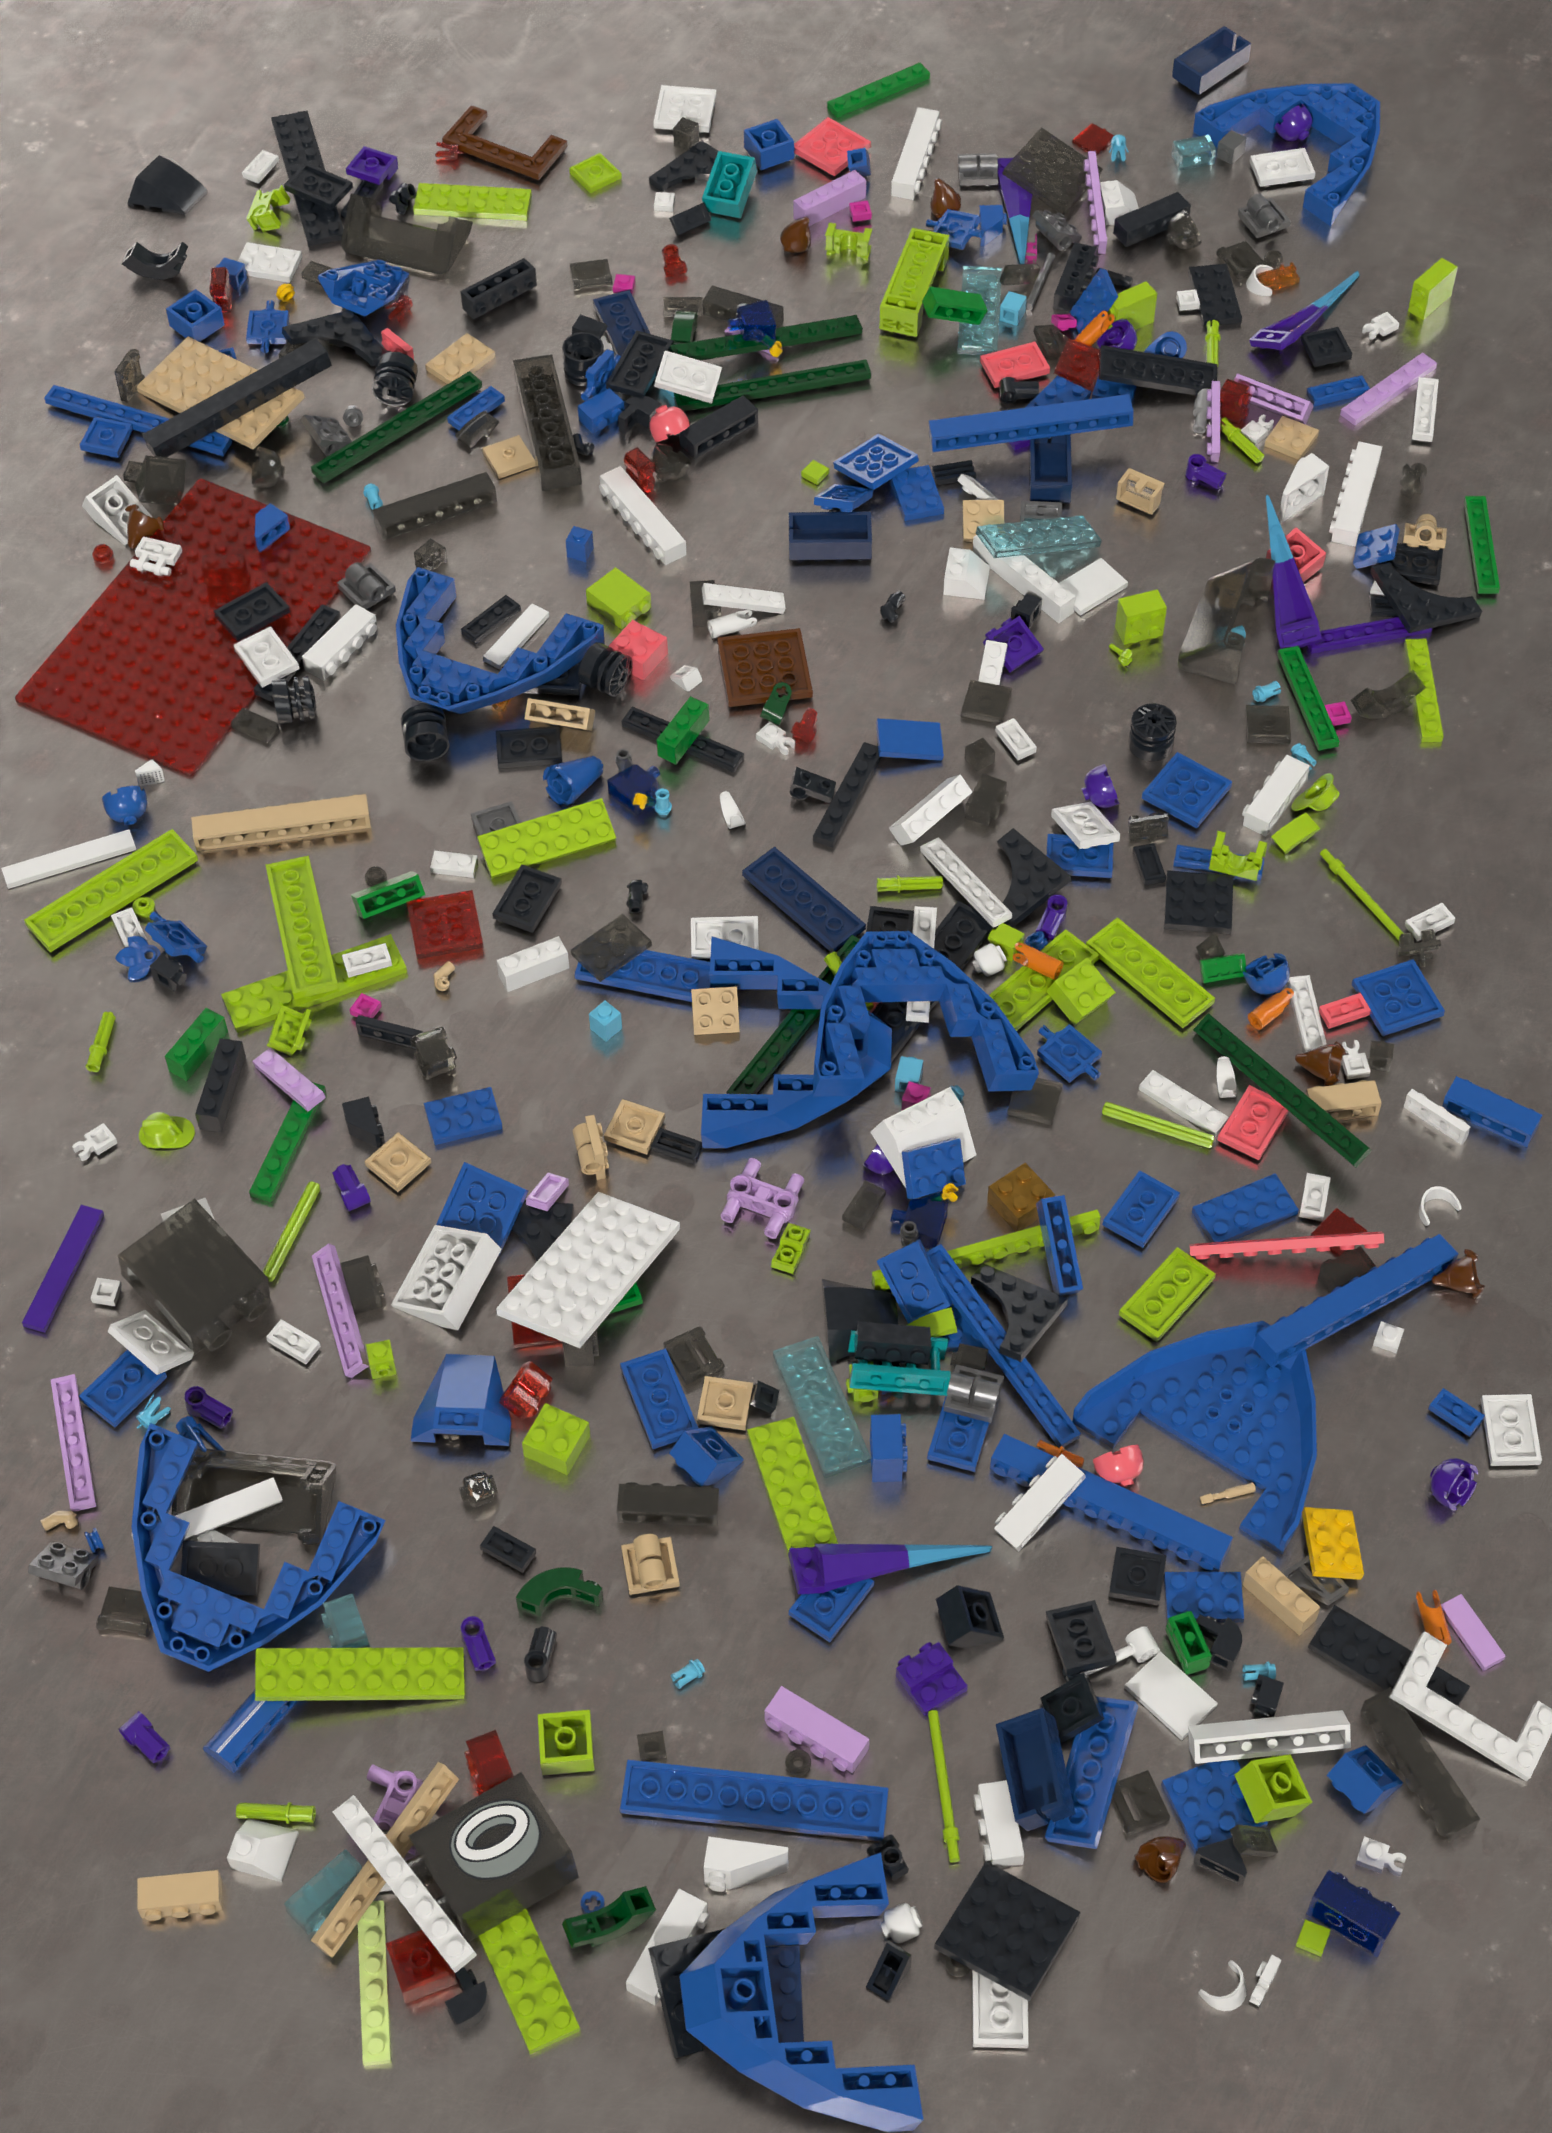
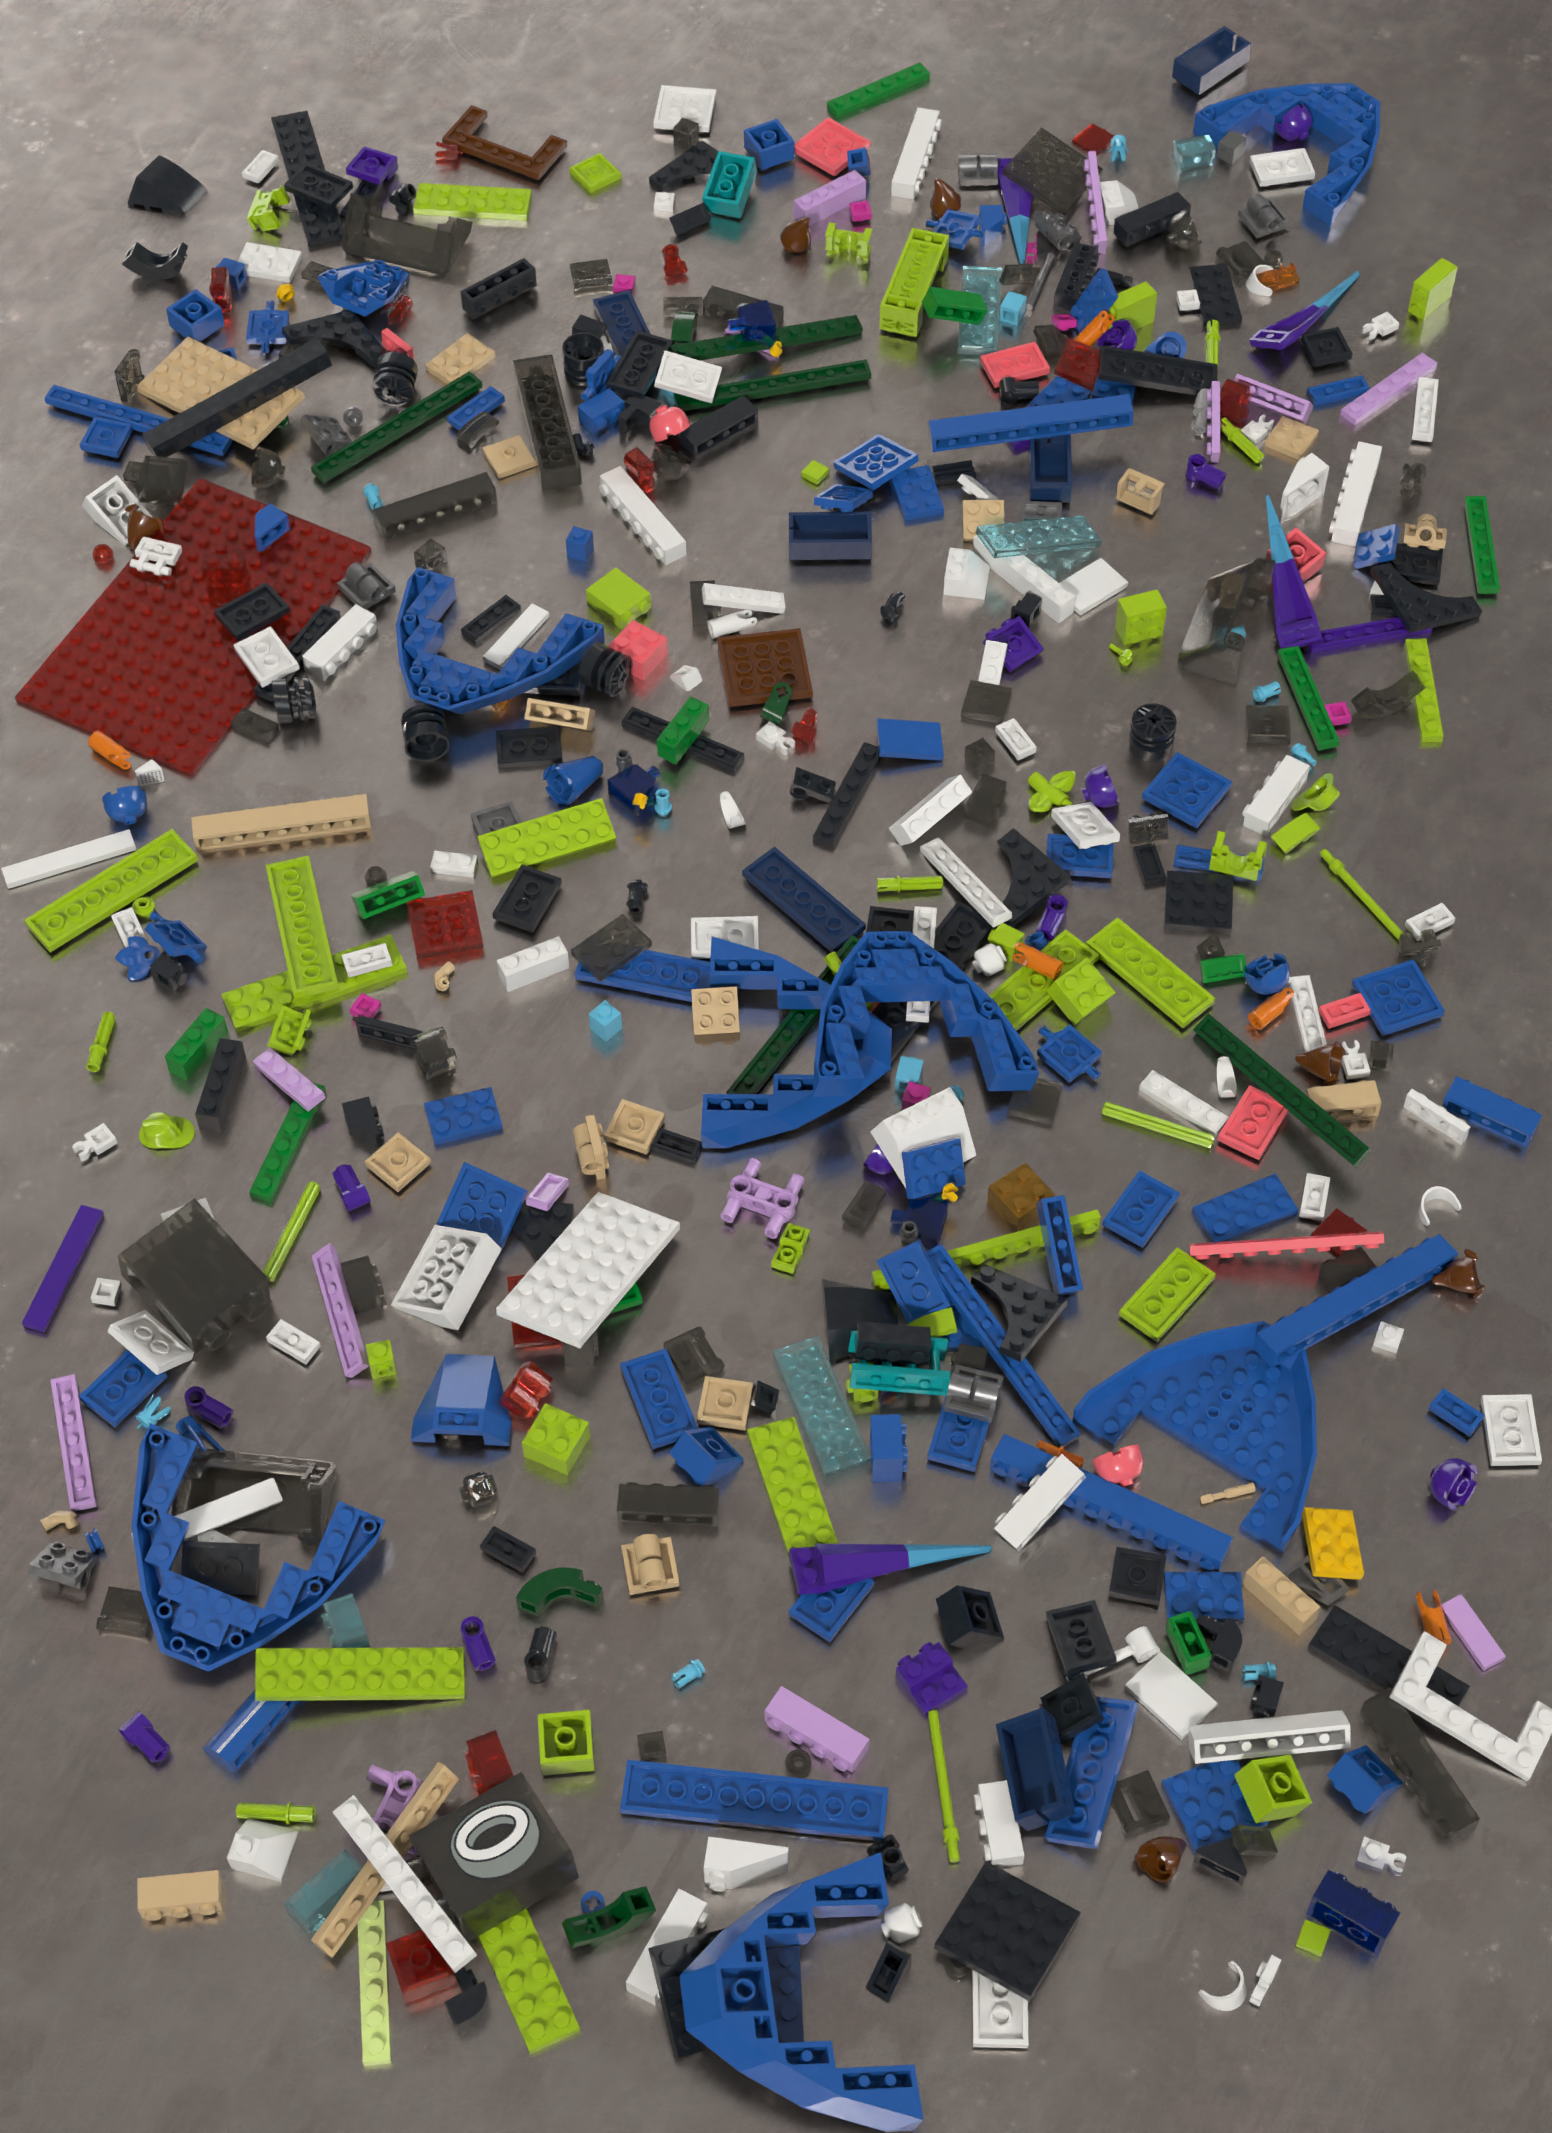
none -> orange piece [88,731,131,770]
none -> lime plant [1028,770,1076,812]

